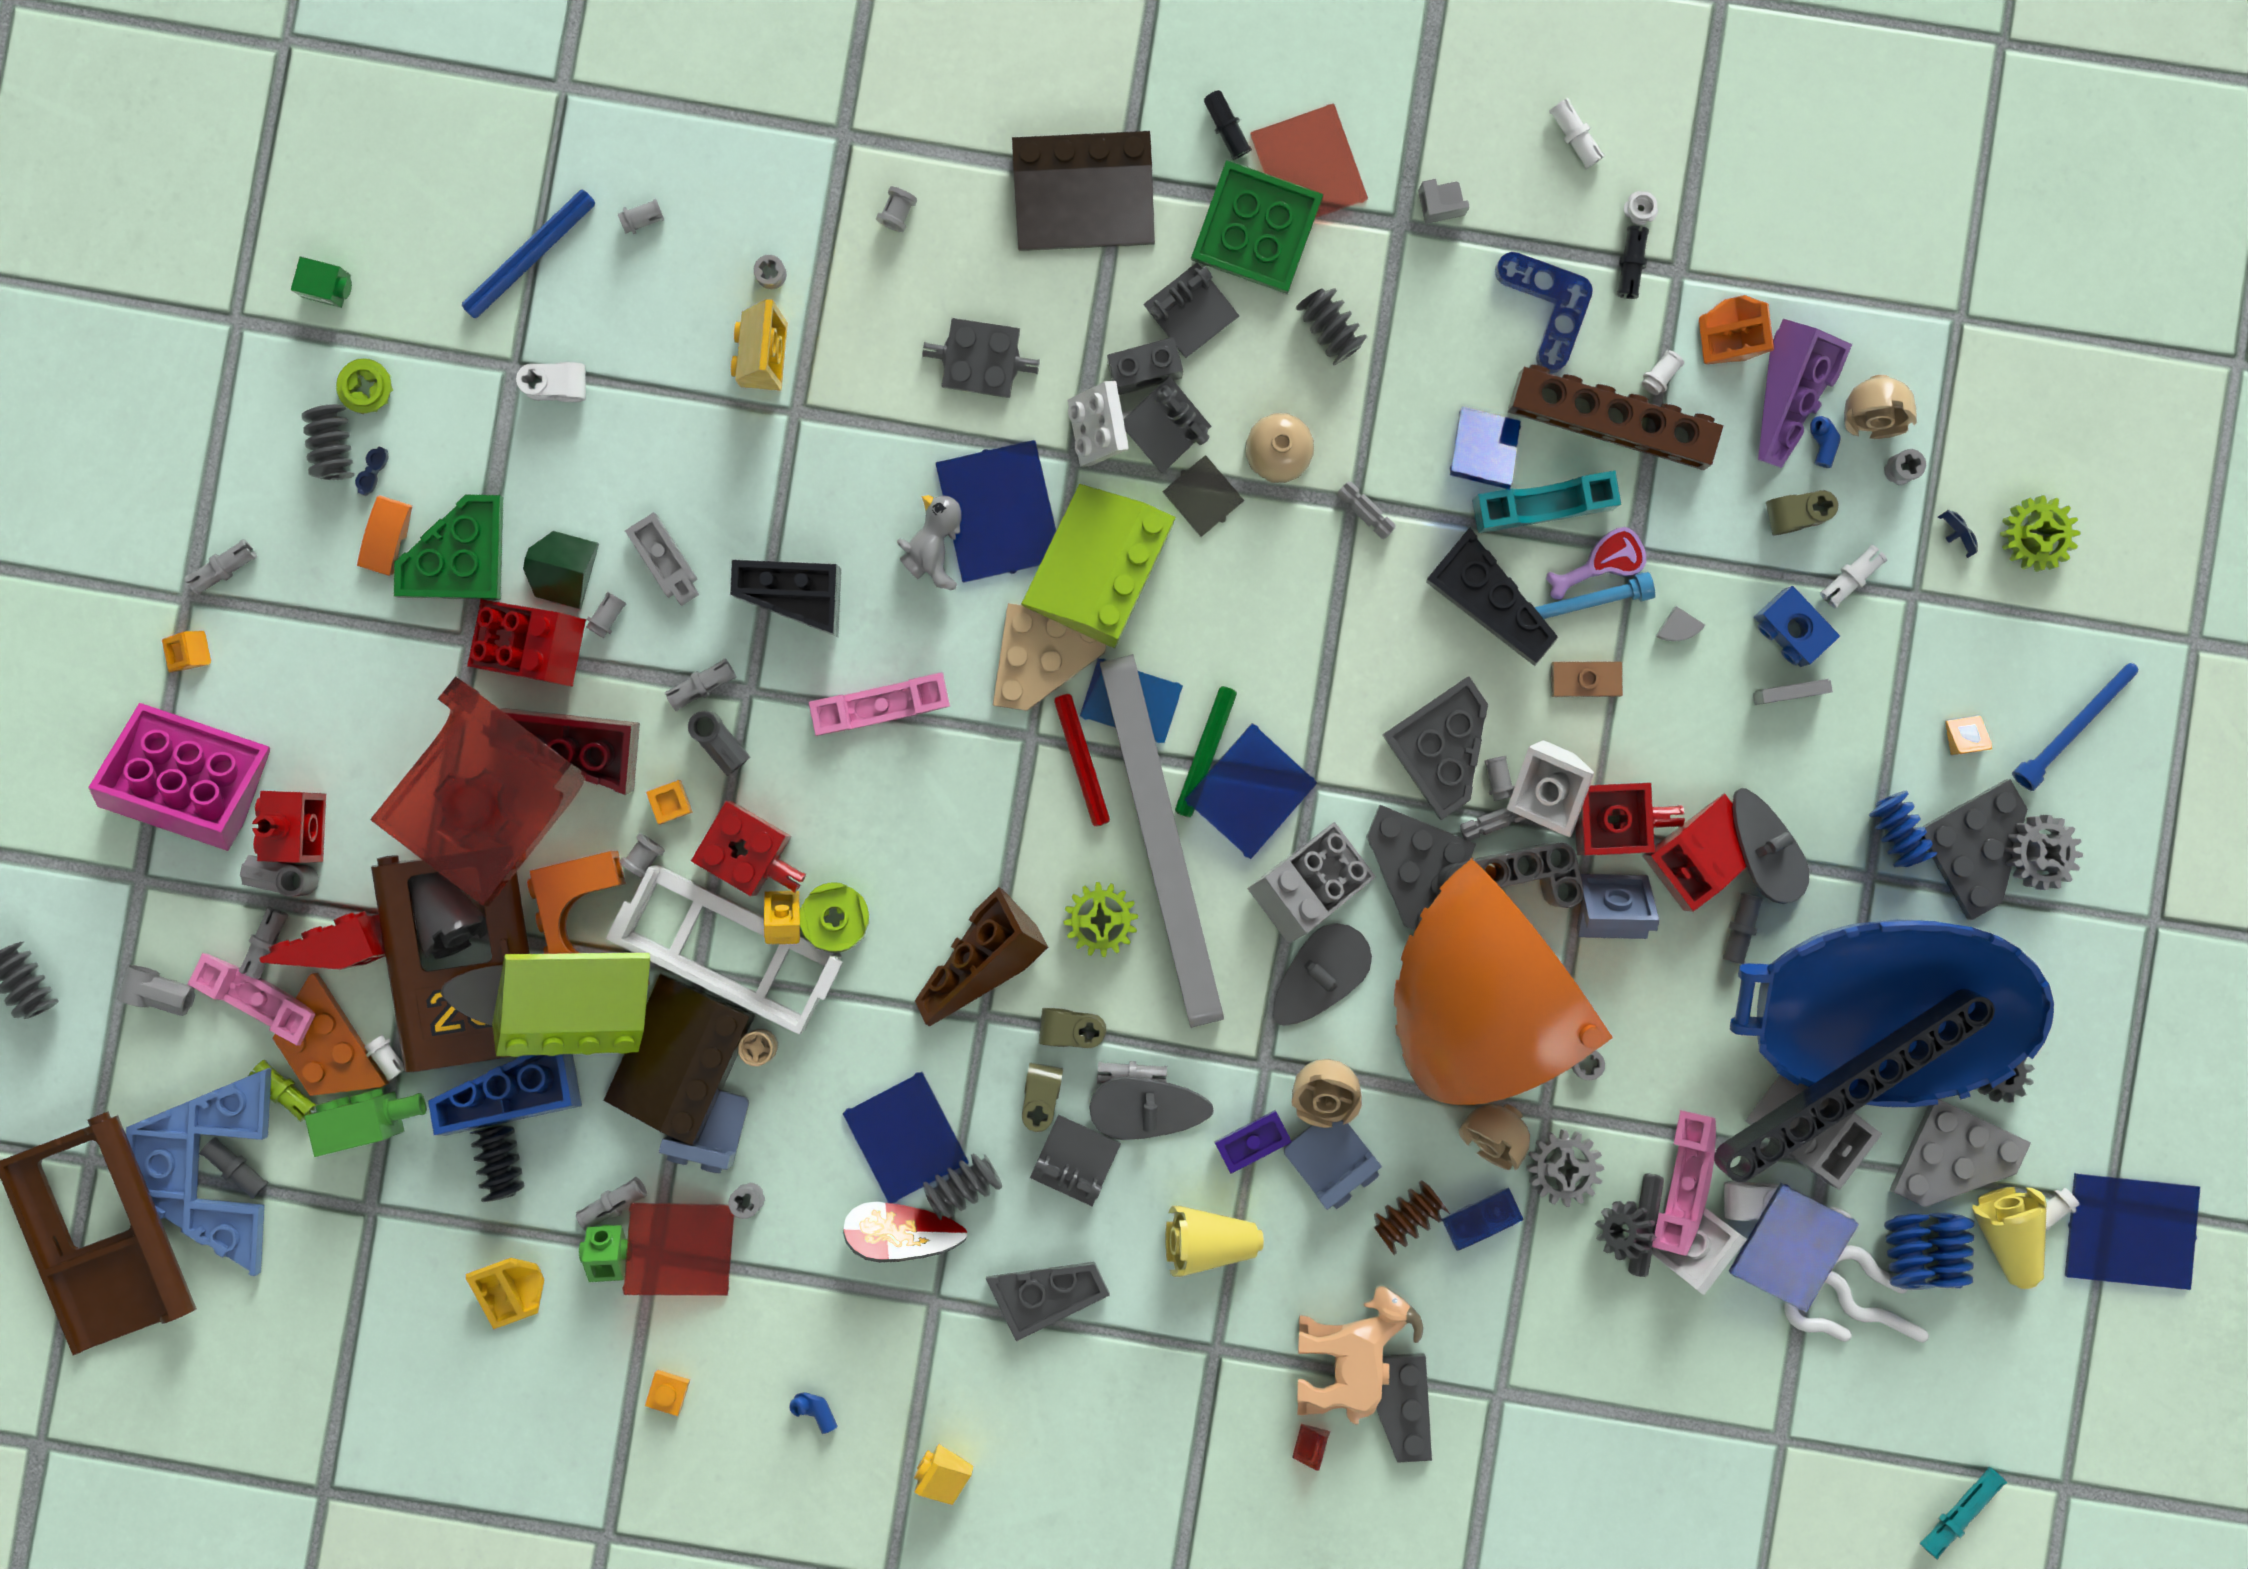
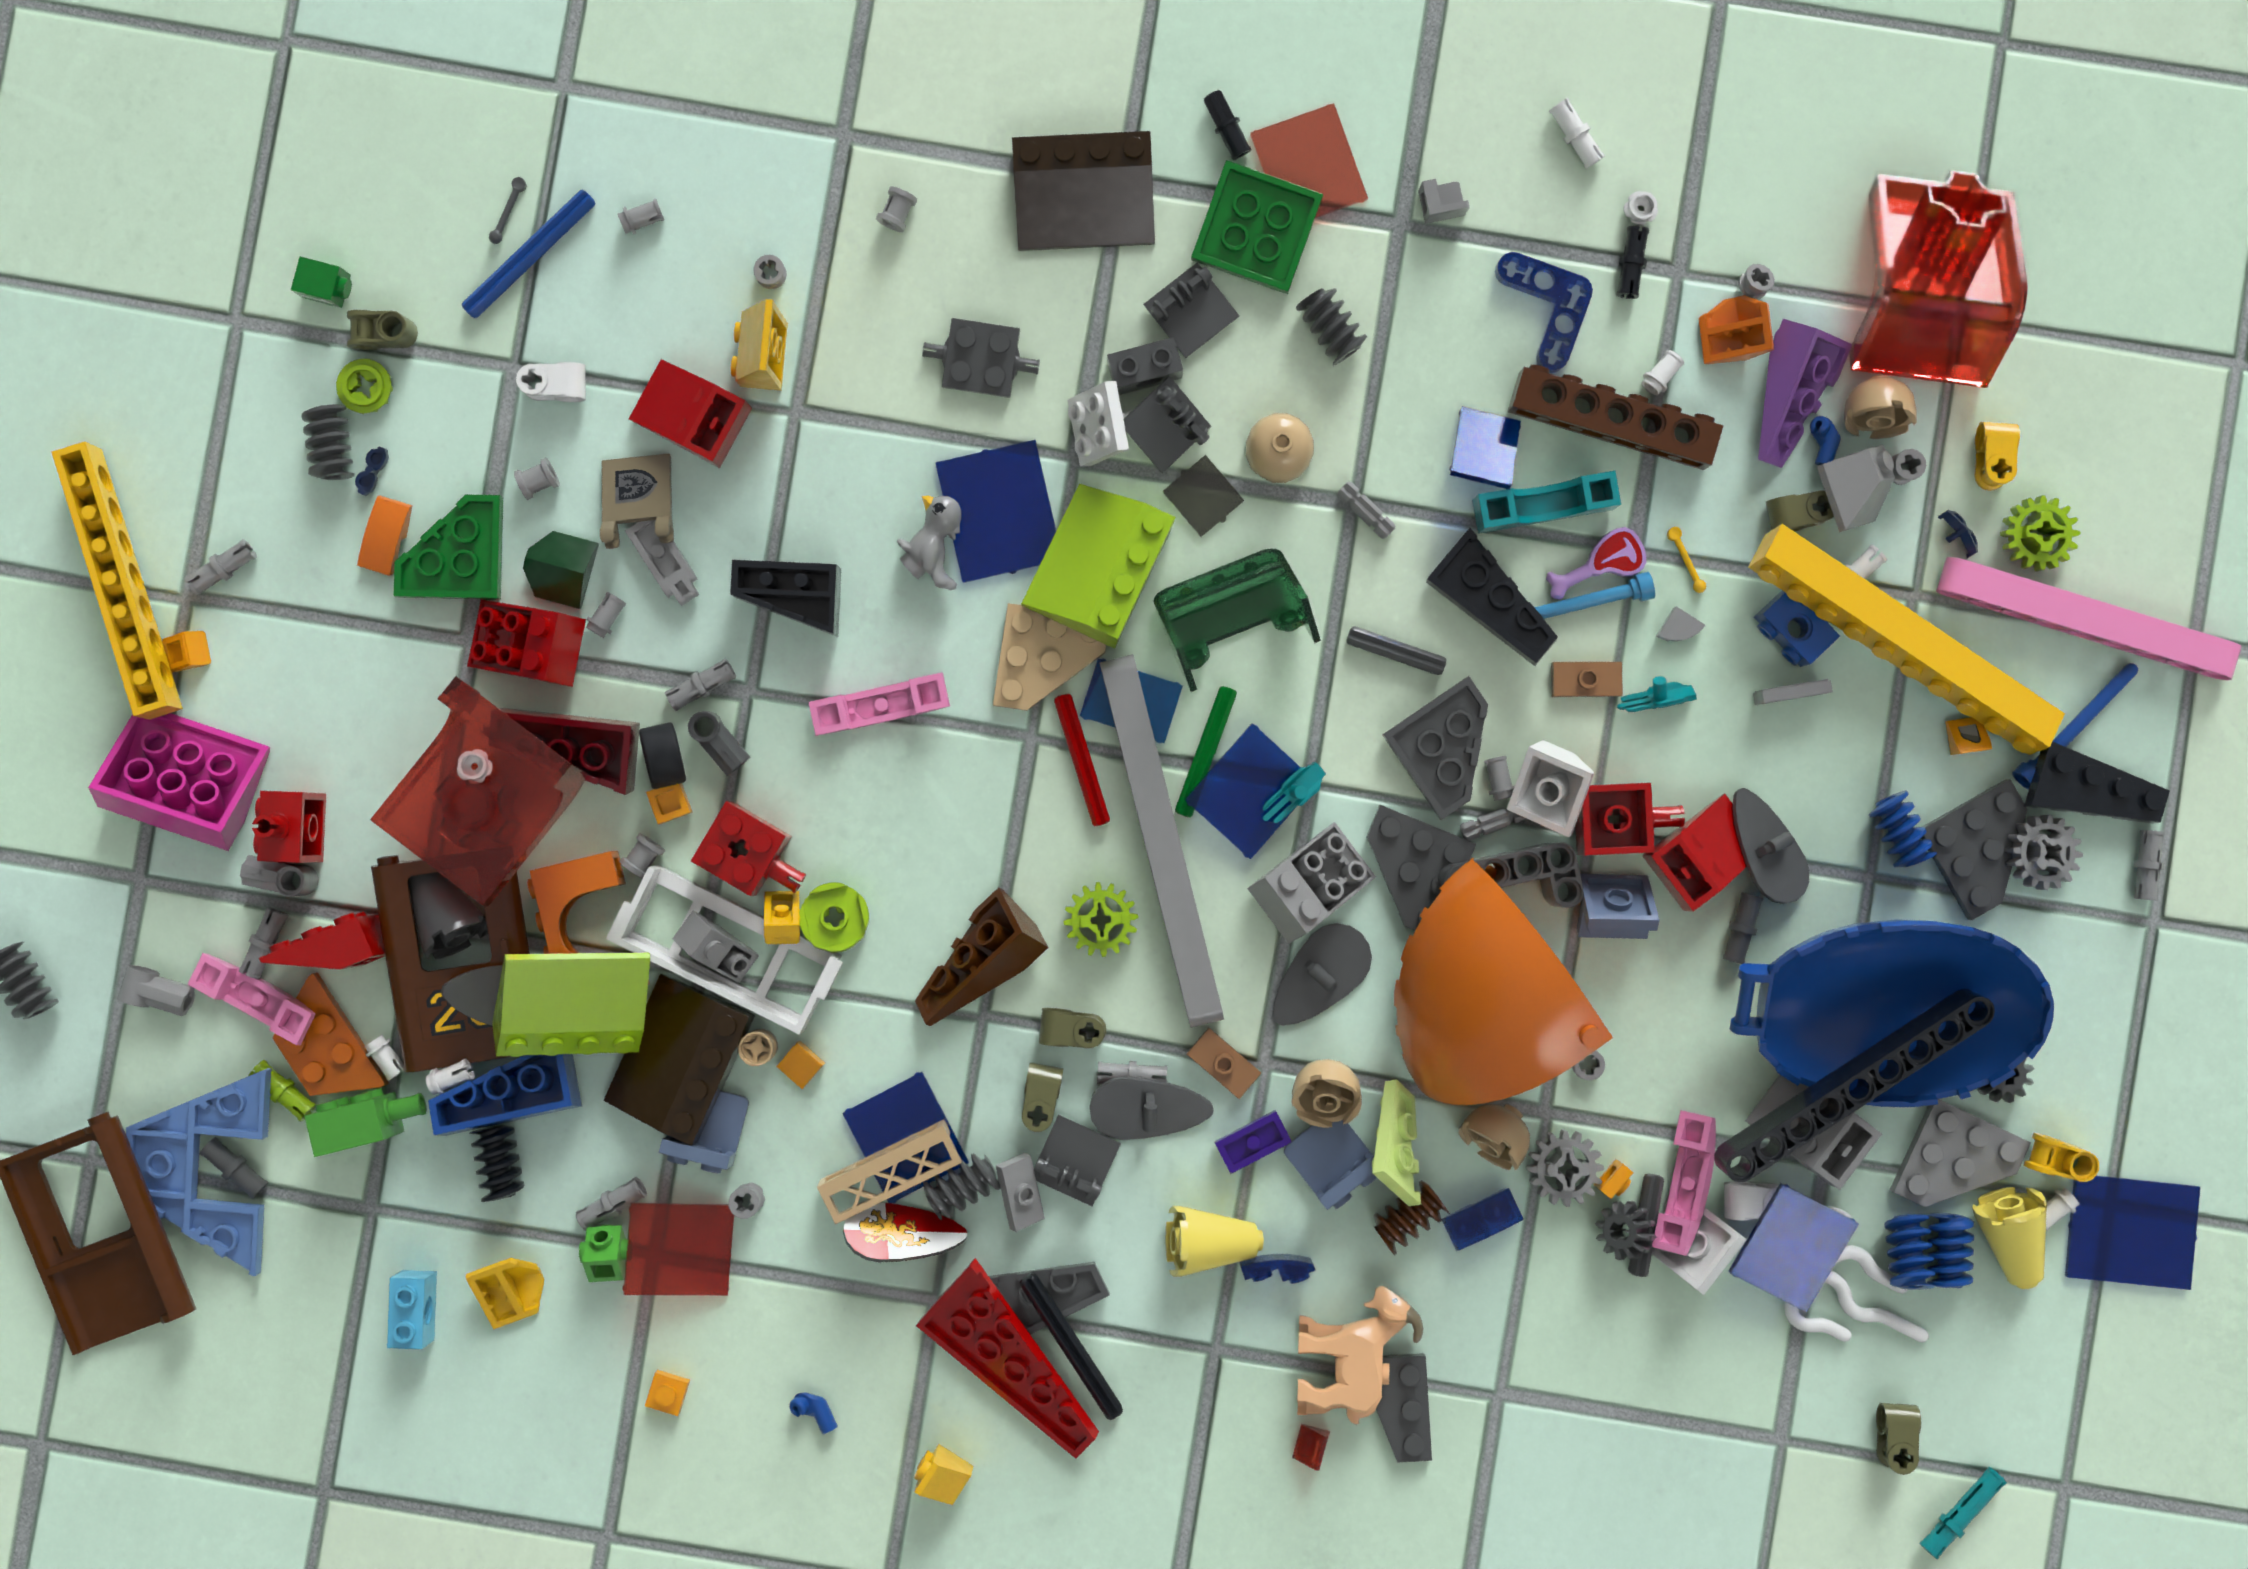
none -> yellow brick [51,441,183,720]
none -> olive piece [347,310,418,351]
none -> medium azure brick [387,1270,437,1349]
none -> white pin [426,1059,475,1095]
none -> white plate [457,749,493,784]
none -> dark grey hinge [489,177,527,244]
none -> light grey bush [514,458,560,500]
none -> dark tan flag [600,454,674,549]
none -> red slope [629,359,752,468]
none -> black tyre [639,722,686,789]
none -> light grey slope [672,911,759,983]
none -> light orange slope [776,1041,825,1089]
none -> tan fence [817,1119,962,1224]
none -> red wing [916,1258,1099,1459]
none -> light grey plate [995,1153,1045,1232]
none -> black axle [1020,1273,1123,1420]
none -> clear green windscreen [1153,548,1321,692]
none -> medium nougat plate [1186,1027,1261,1099]
none -> clear blue slope [1239,1254,1316,1284]
none -> teal piece [1262,762,1326,823]
none -> dark grey axle [1346,626,1446,675]
none -> yellowish green wing [1372,1079,1421,1206]
none -> light orange plate [1594,1159,1633,1199]
none -> teal piece [1617,676,1697,712]
none -> yellow hinge [1667,527,1707,593]
none -> light grey bush [1738,264,1775,299]
none -> yellow brick [1748,524,2065,755]
none -> light grey slope [1817,445,1895,532]
none -> clear red piece [1849,170,2028,388]
none -> olive piece [1876,1403,1921,1475]
none -> bright pink beam [1936,557,2242,680]
none -> yellow piece [1974,422,2020,491]
none -> yellow piece [2023,1132,2099,1182]
none -> black wing [2024,741,2170,824]
none -> light grey pin [2134,830,2164,901]

